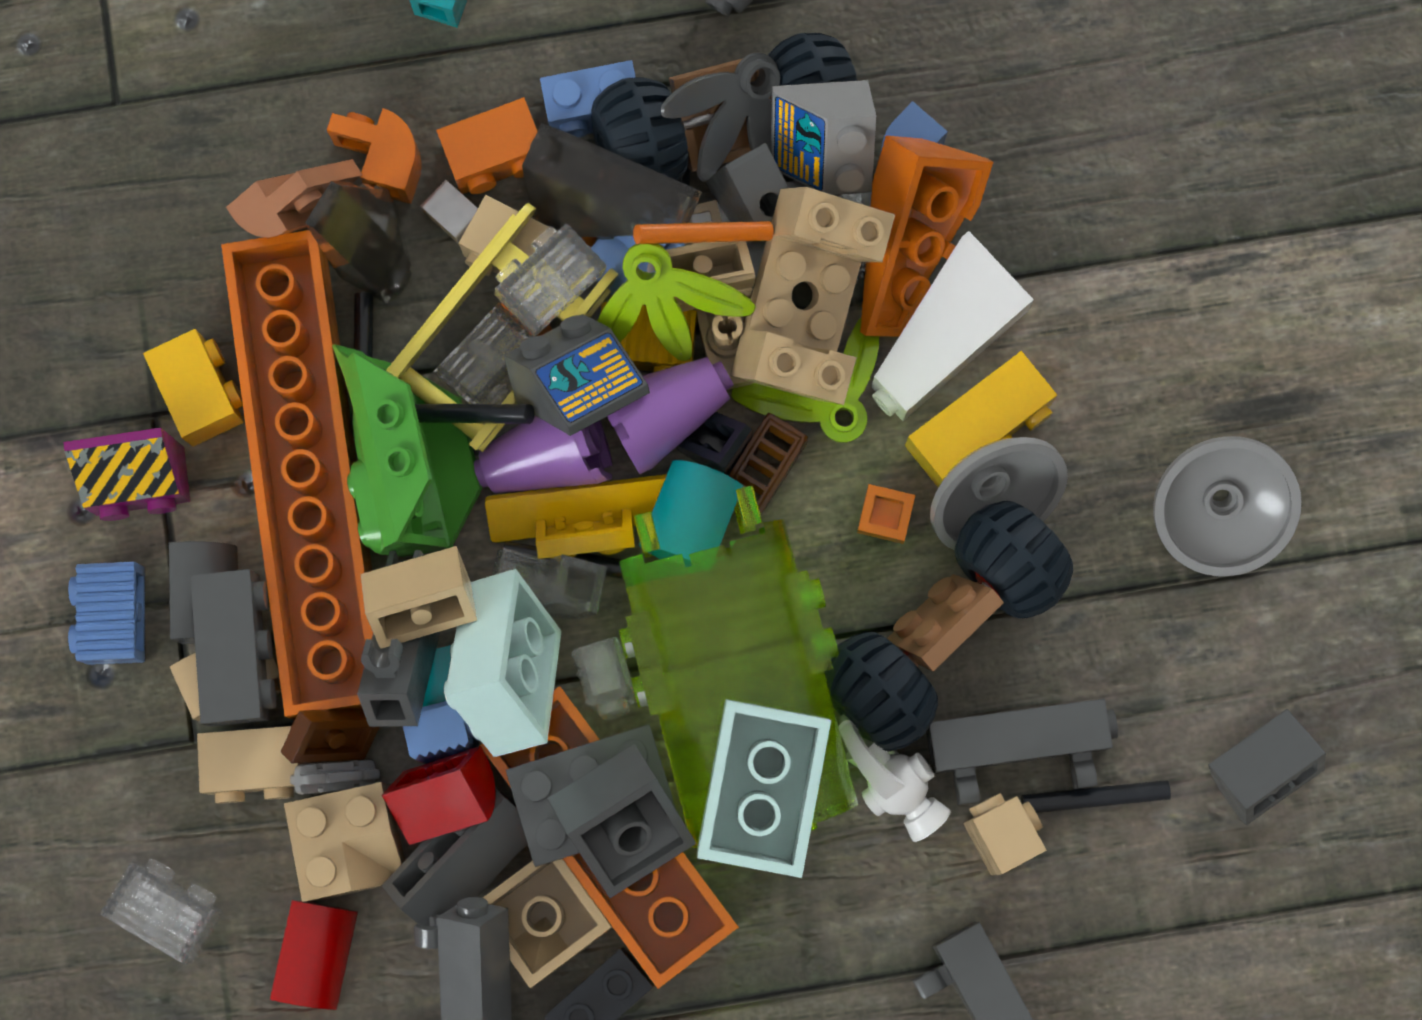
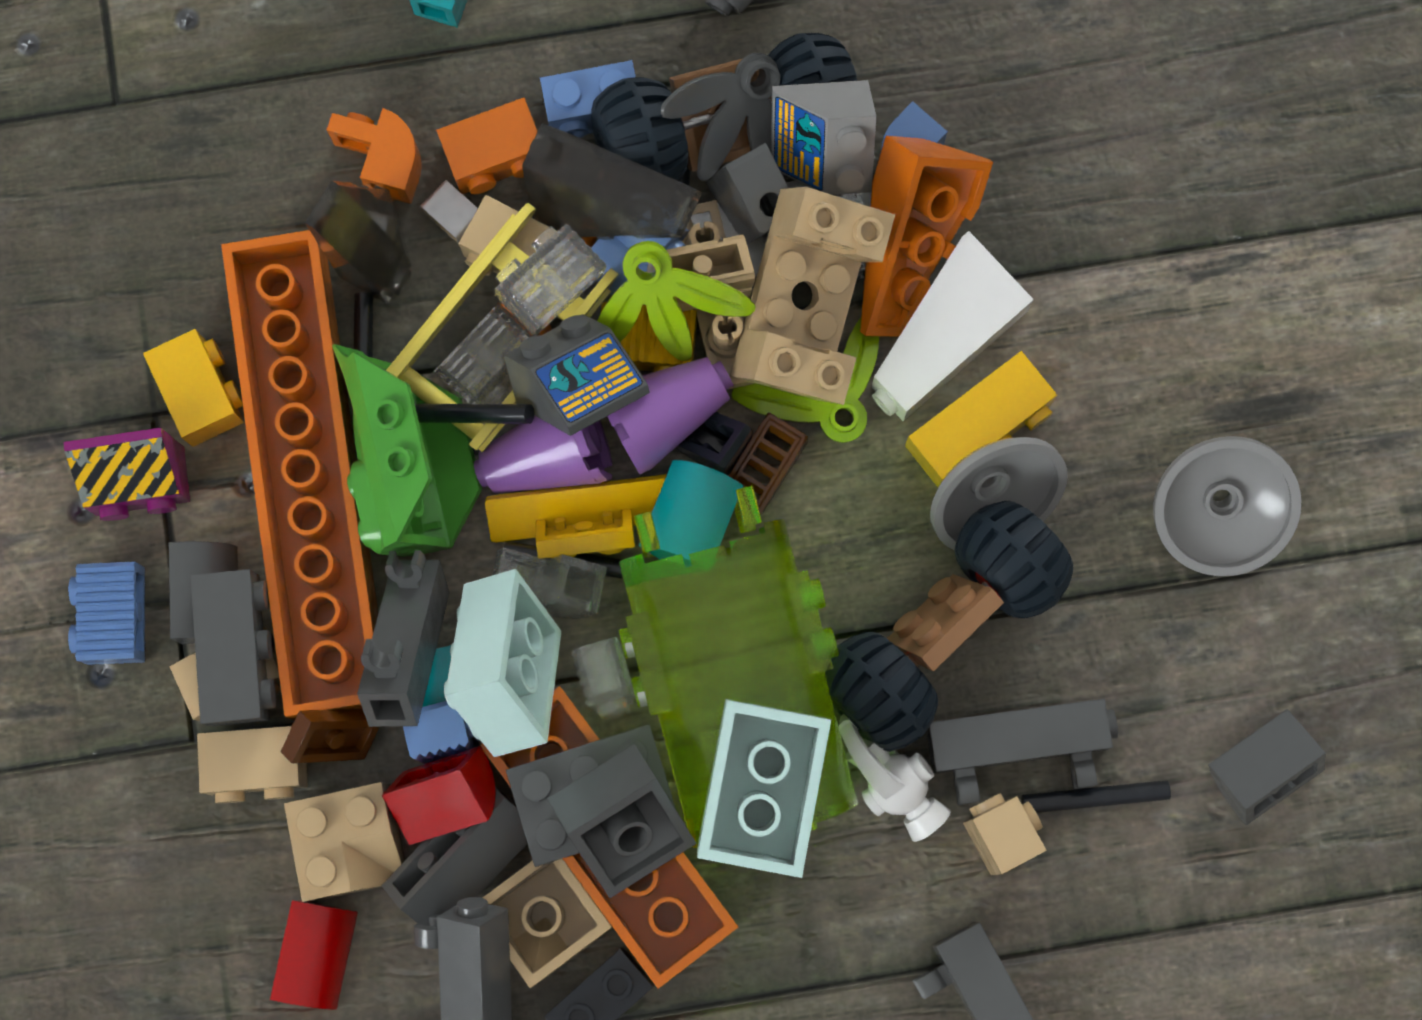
clear brick [100,859,224,965] -> none
nougat brick [226,159,362,238] -> none
light grey axle [290,759,380,795] -> none
tan brick [360,546,477,649] -> none
orange bar [633,221,774,244] -> none
orange plate [857,484,915,544] -> none

